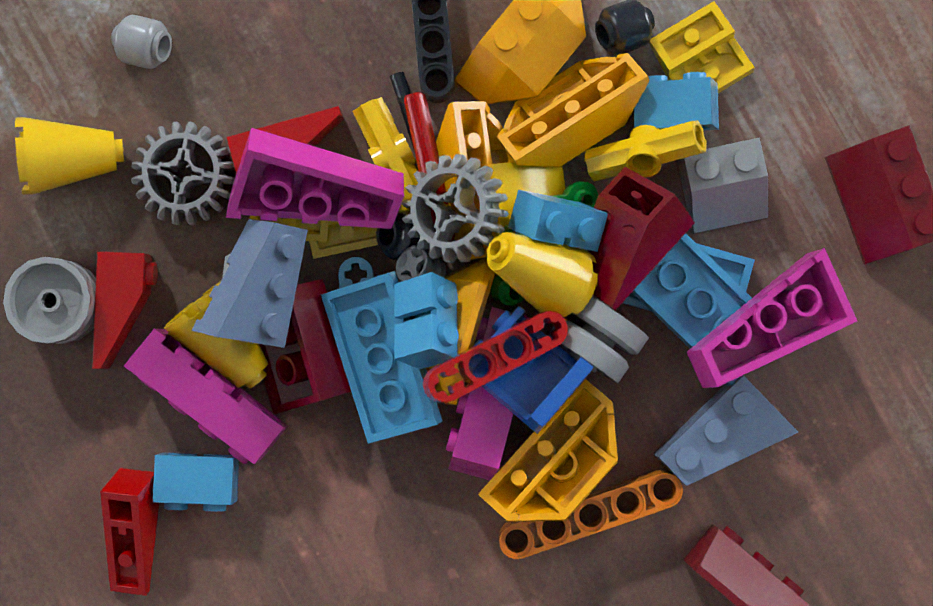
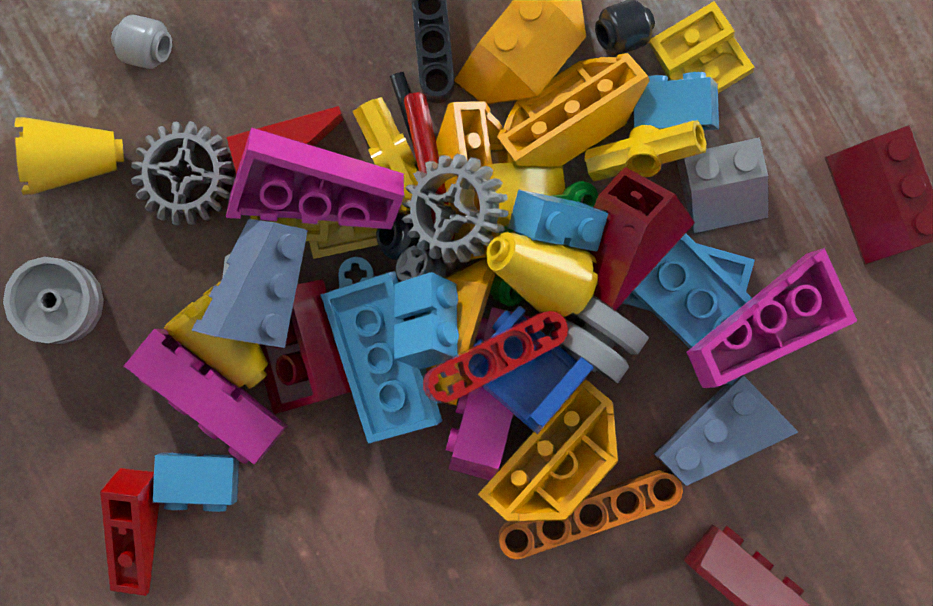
red slope [92,251,158,369] -> none

